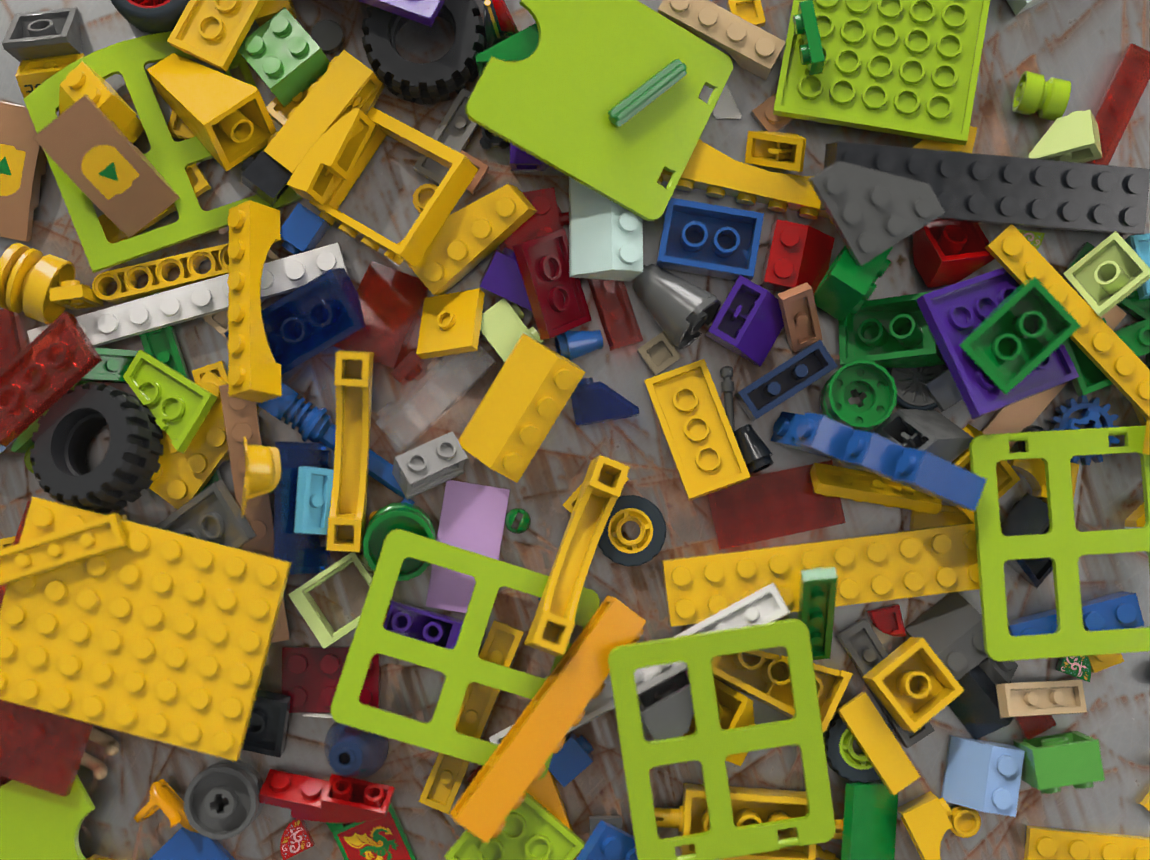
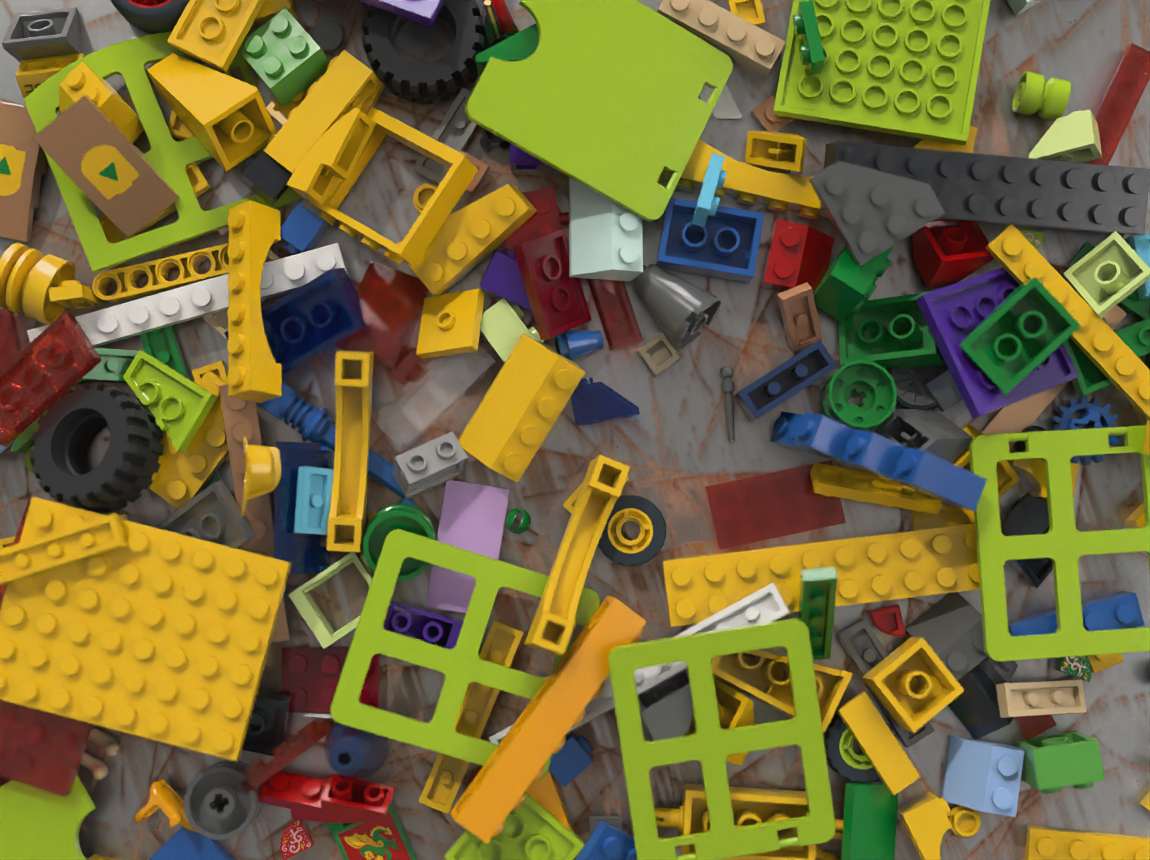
green axle [608,59,687,127] -> none
yellow plate [644,359,750,501] -> none
dark purple slope [705,275,784,367] -> none
black cone [734,424,774,474] -> none
none -> clear red plate [240,719,334,794]
none -> medium azure plate [691,153,727,227]

